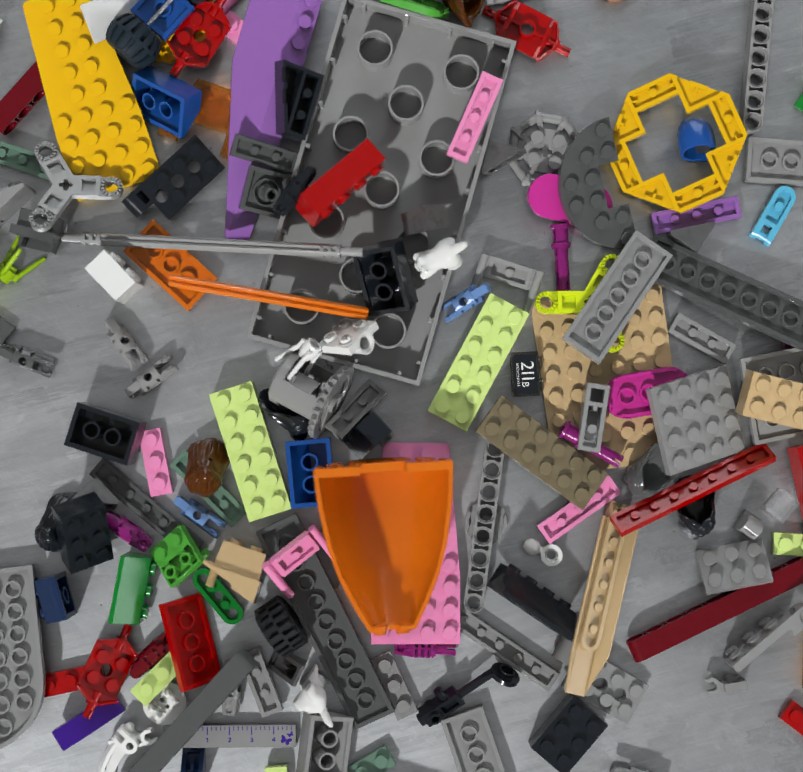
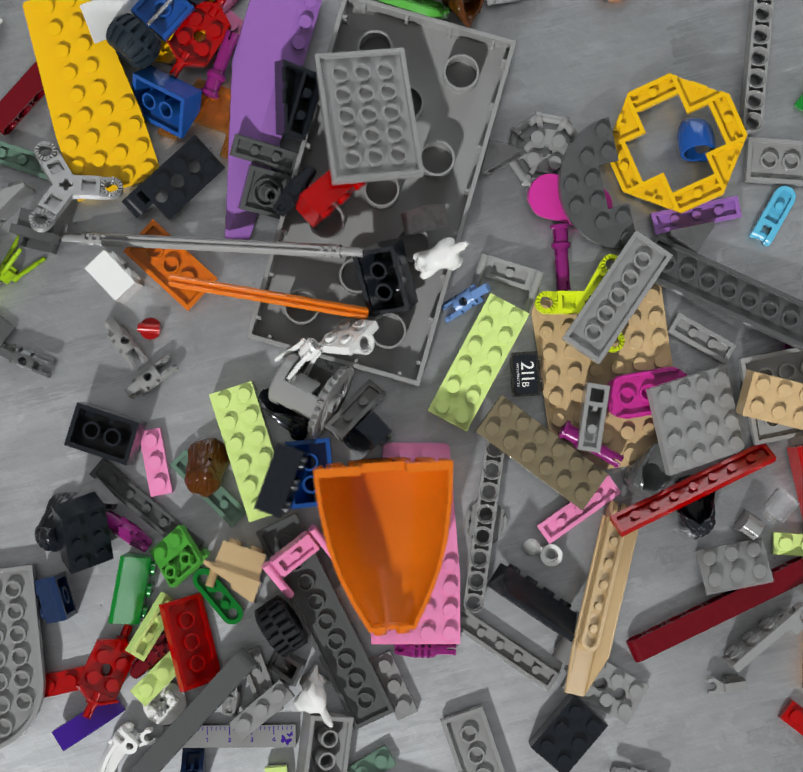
medium blue hinge [173,495,228,539] -> none
black piece [416,663,520,727] -> none
bright pink plate [446,71,503,164] -> none
red plate [482,0,571,63] -> none
none -> yellowish green plate [125,592,174,661]
none -> red plate [137,318,162,340]
none -> magenta pin [200,30,239,100]
none -> light grey plate [229,678,295,740]
none -> black brick [254,442,309,518]
none -> light grey plate [314,48,424,185]

